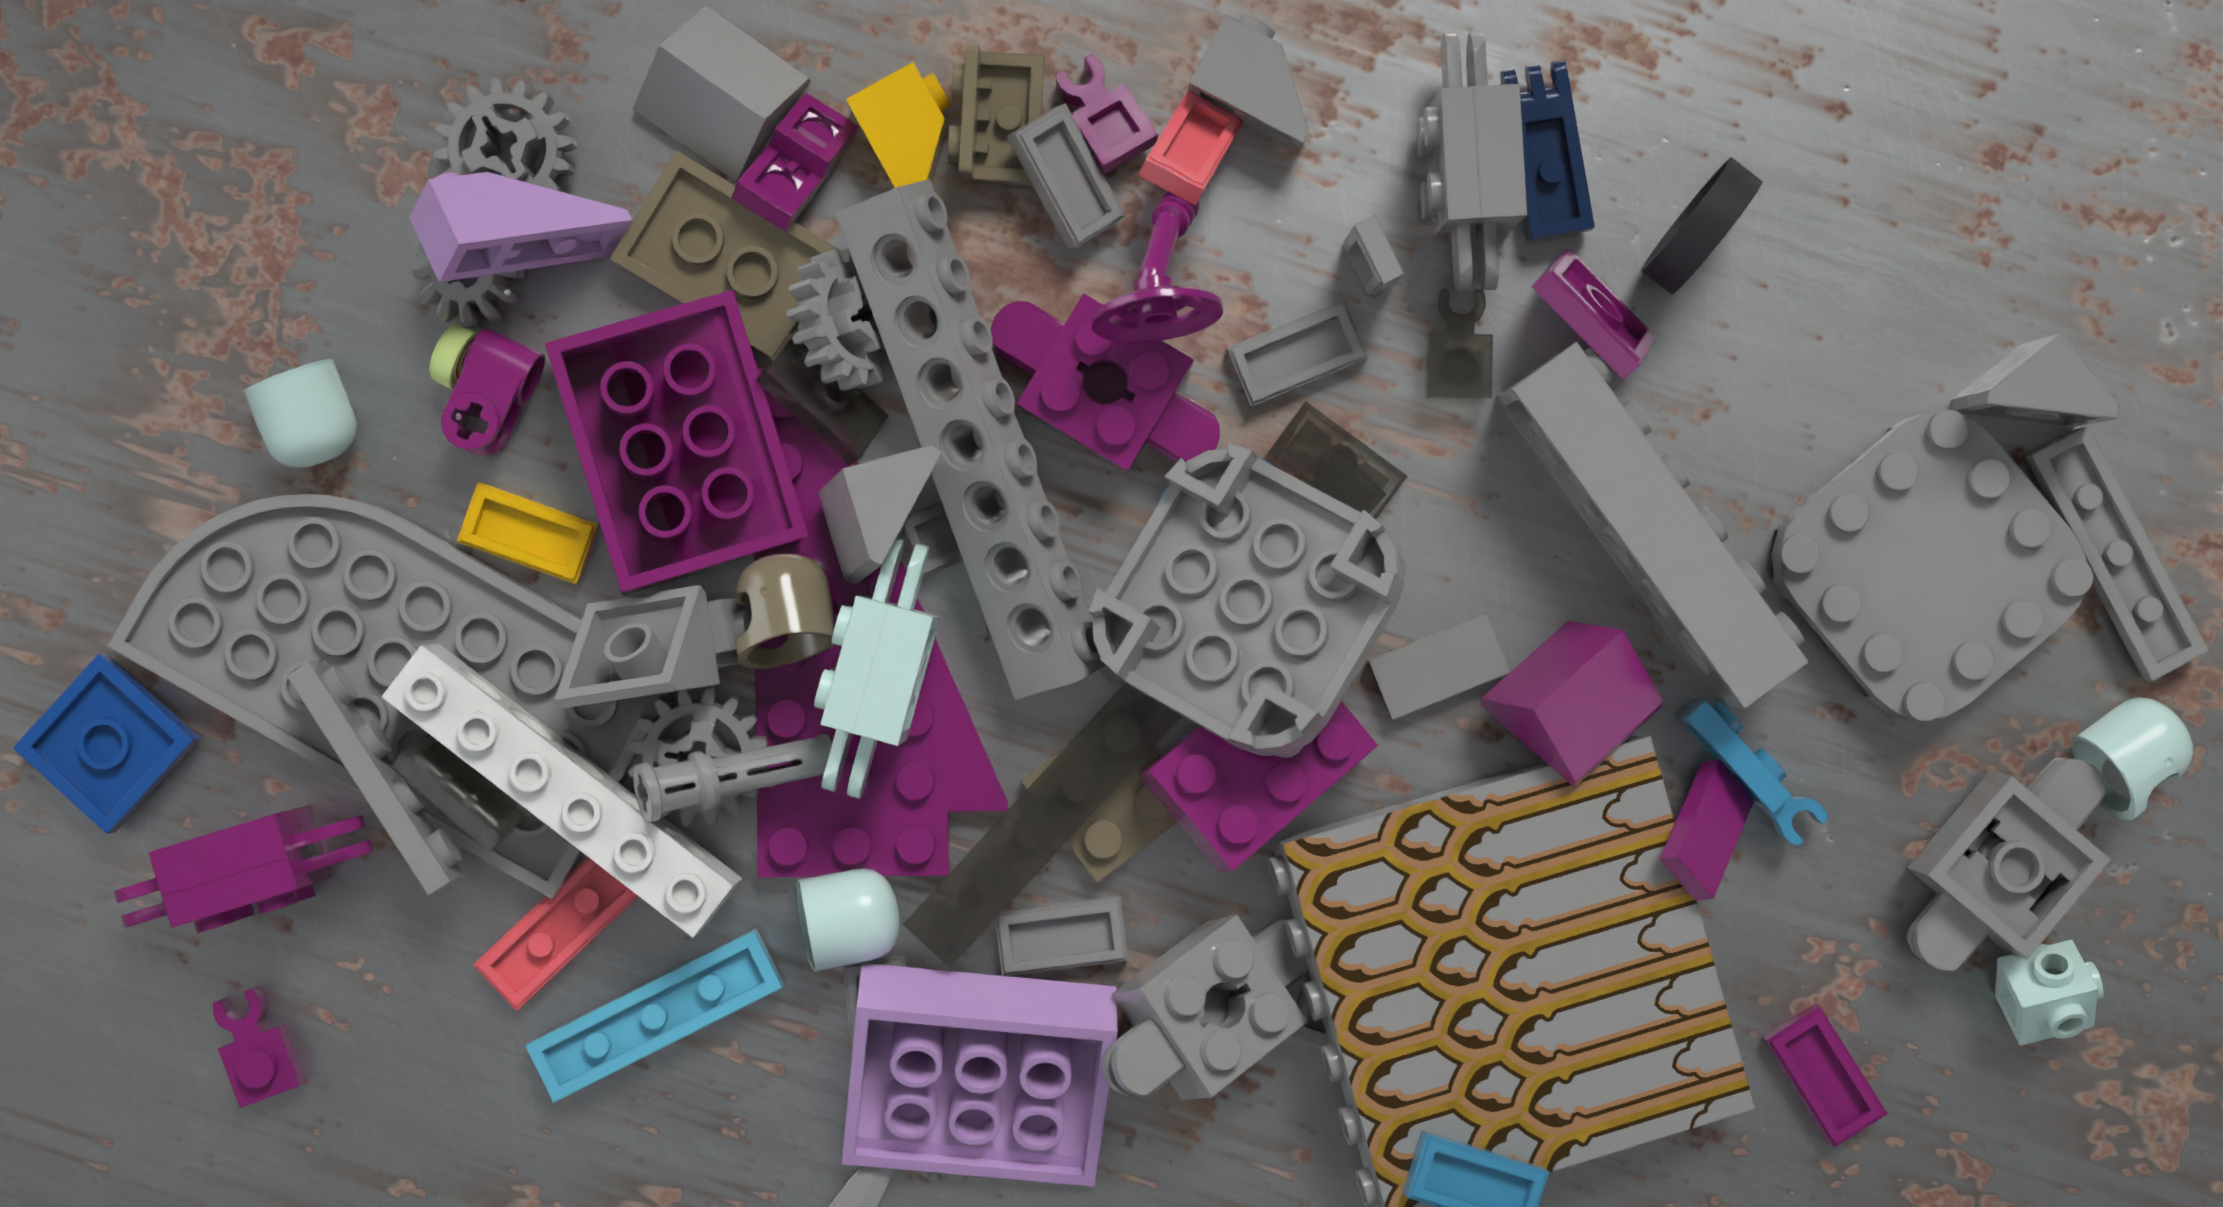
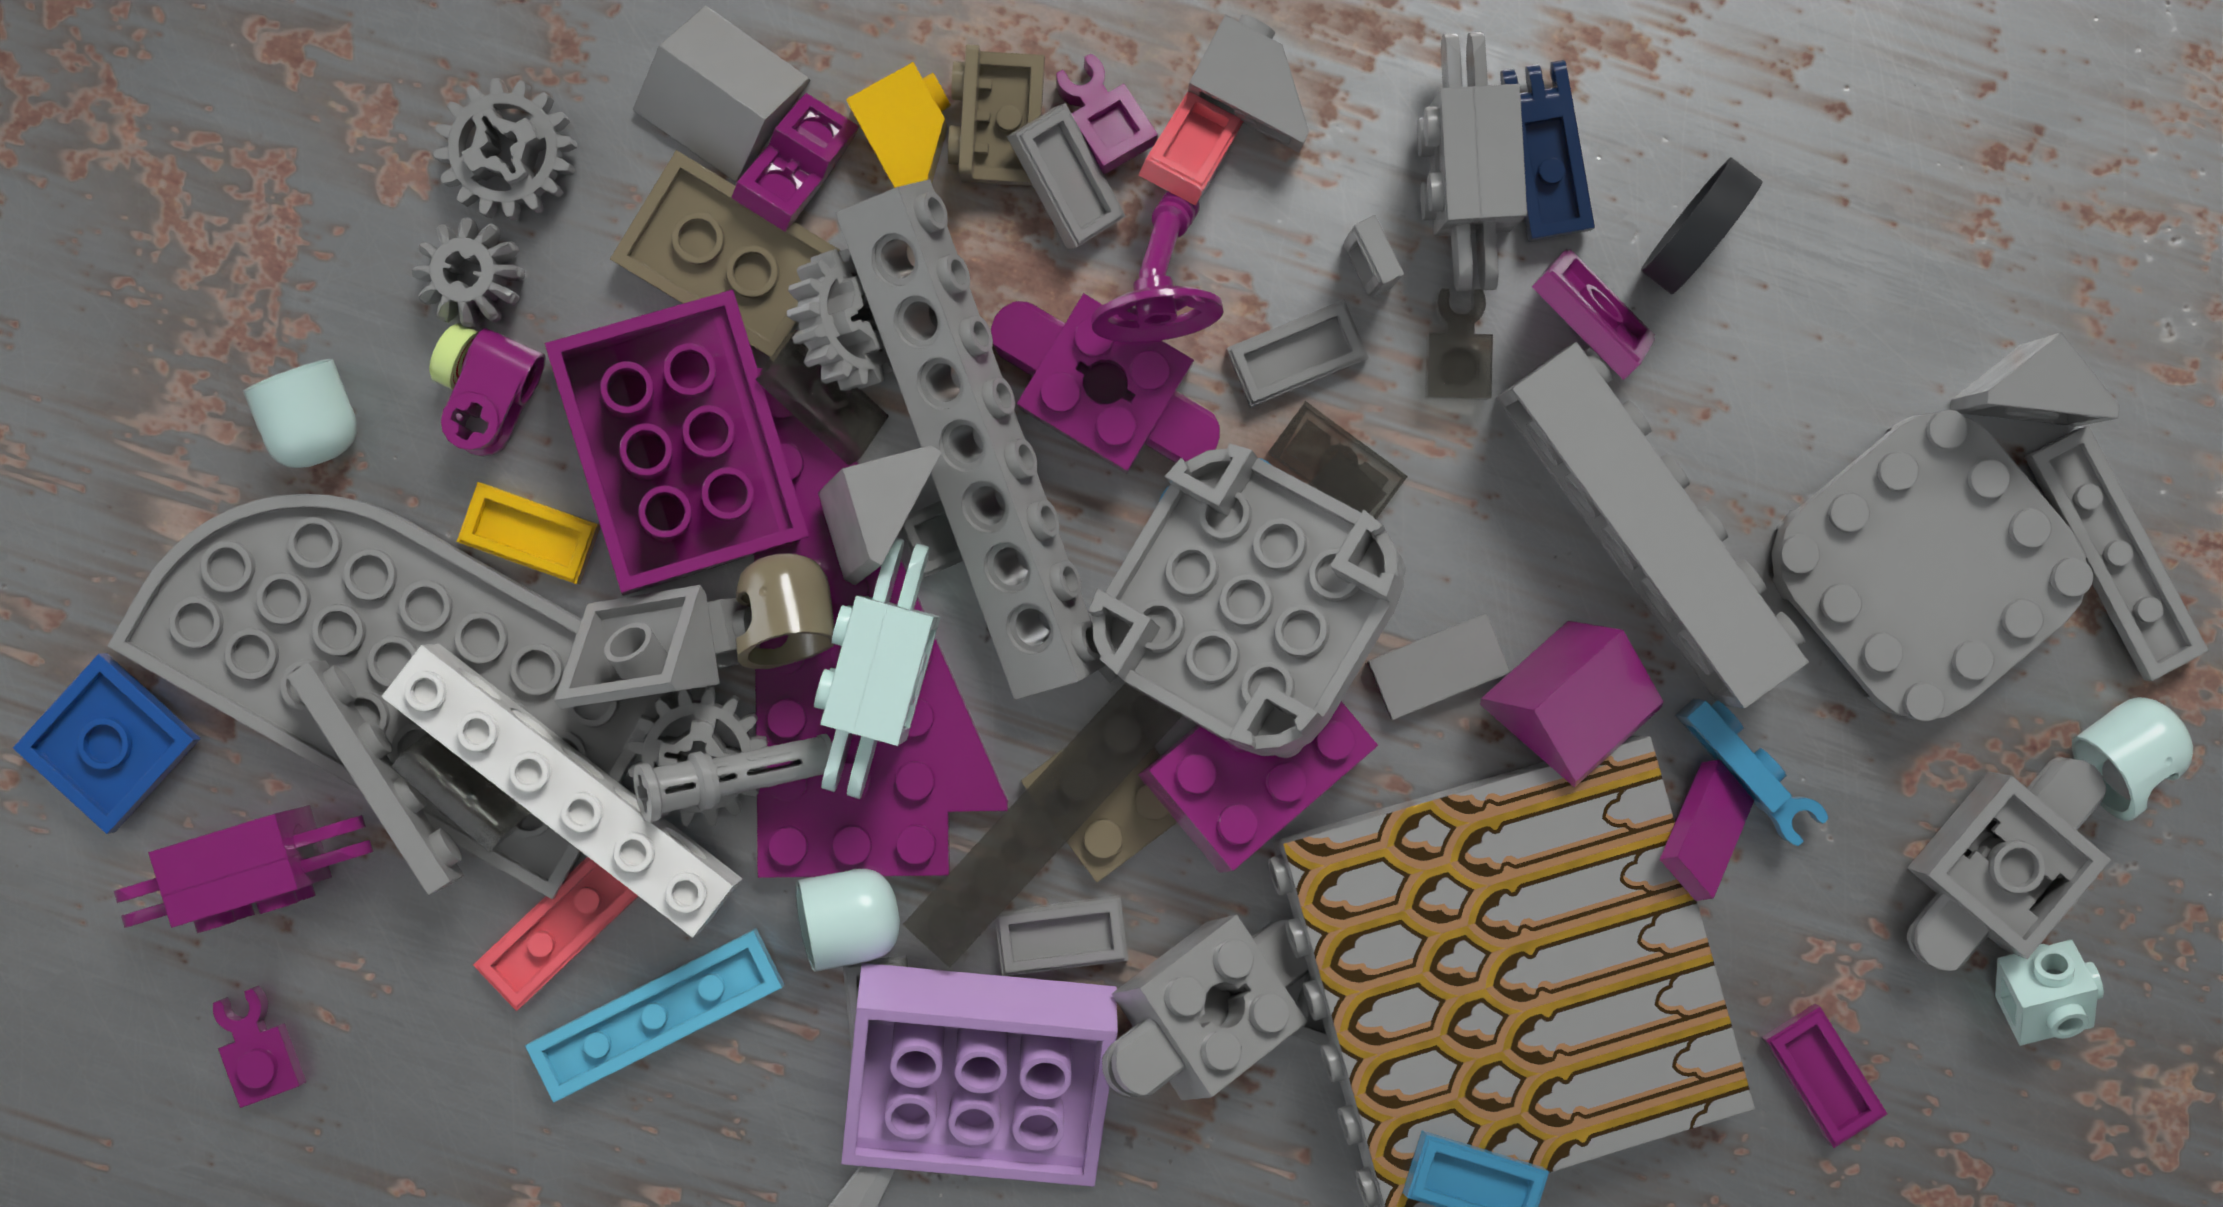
lavender slope [409,172,632,282] -> none

